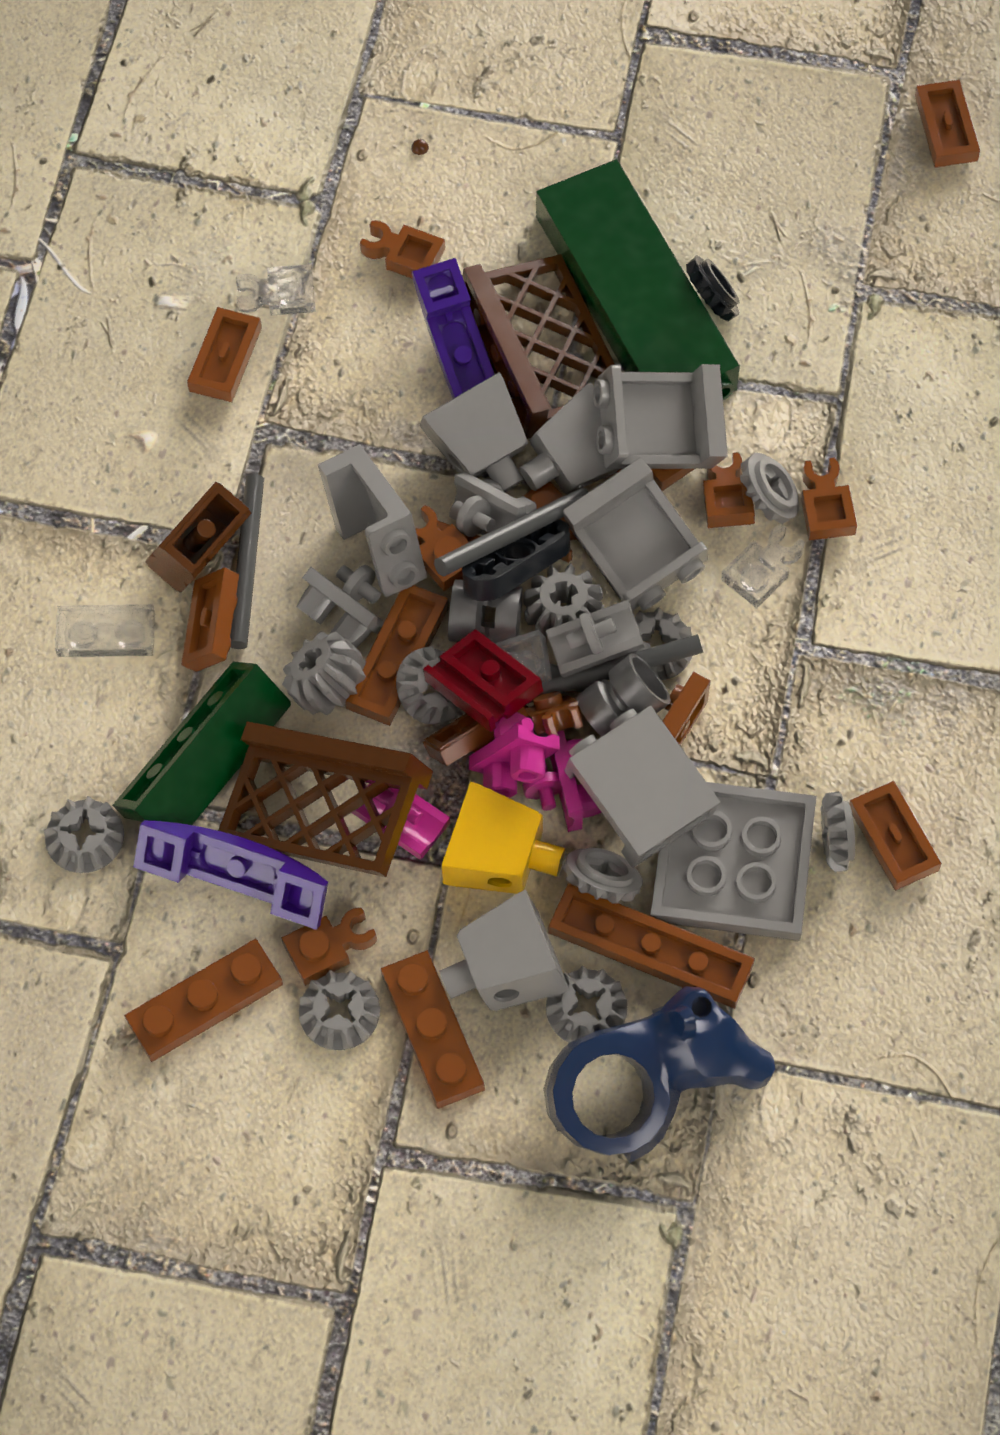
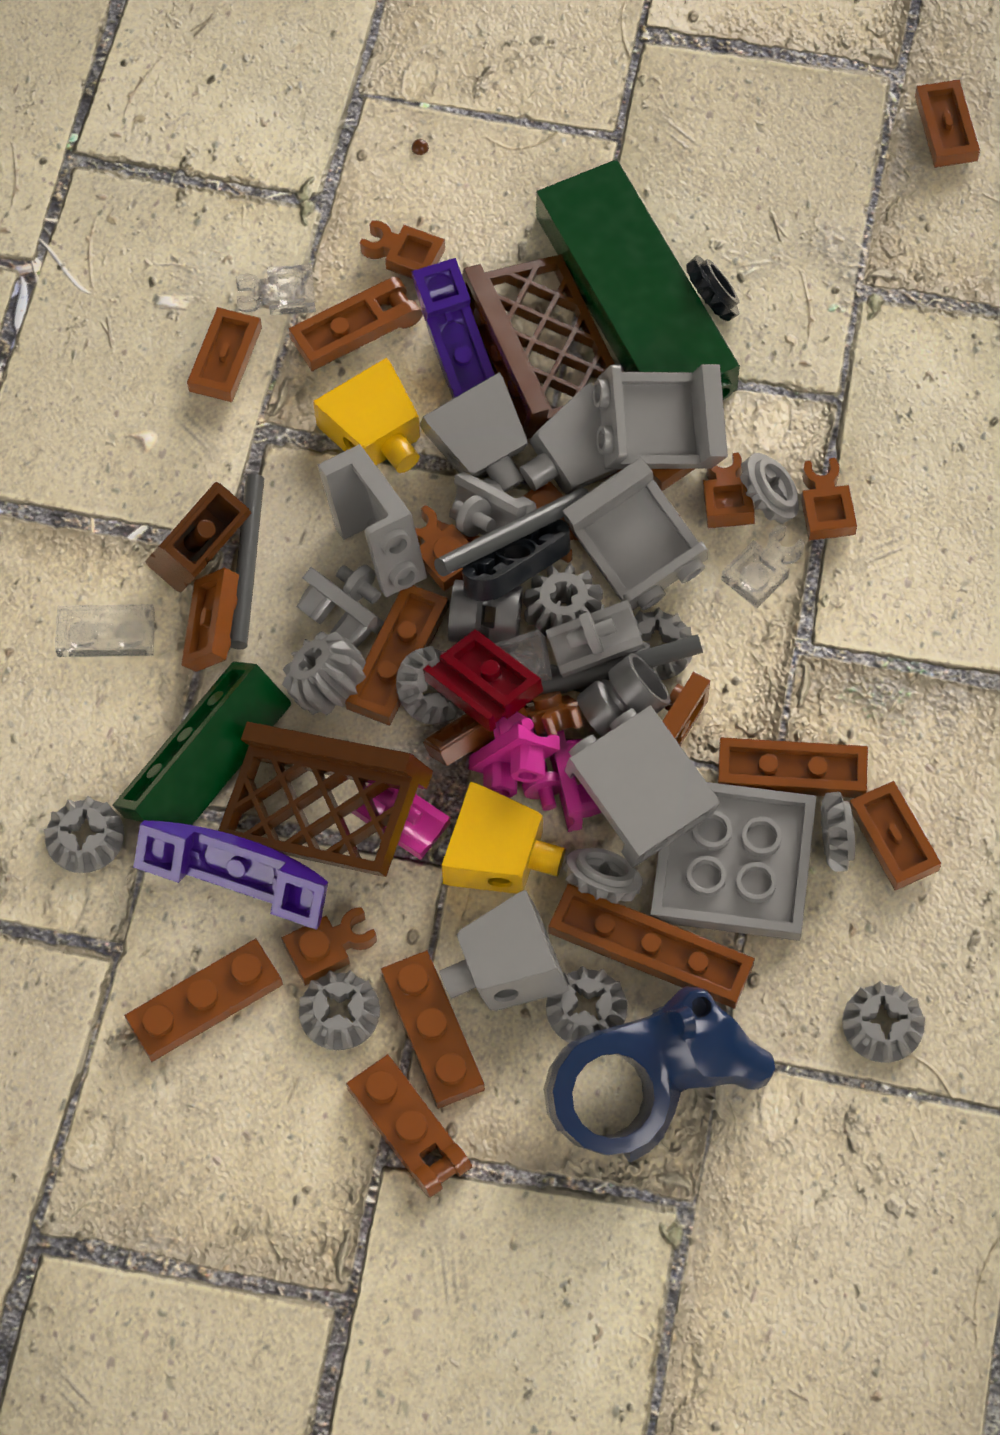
none -> dark orange plate [289,277,423,371]
none -> yellow torso [313,357,420,473]
none -> dark orange plate [346,1054,473,1198]
none -> dark orange plate [718,737,868,798]
none -> light grey gear [842,981,925,1063]

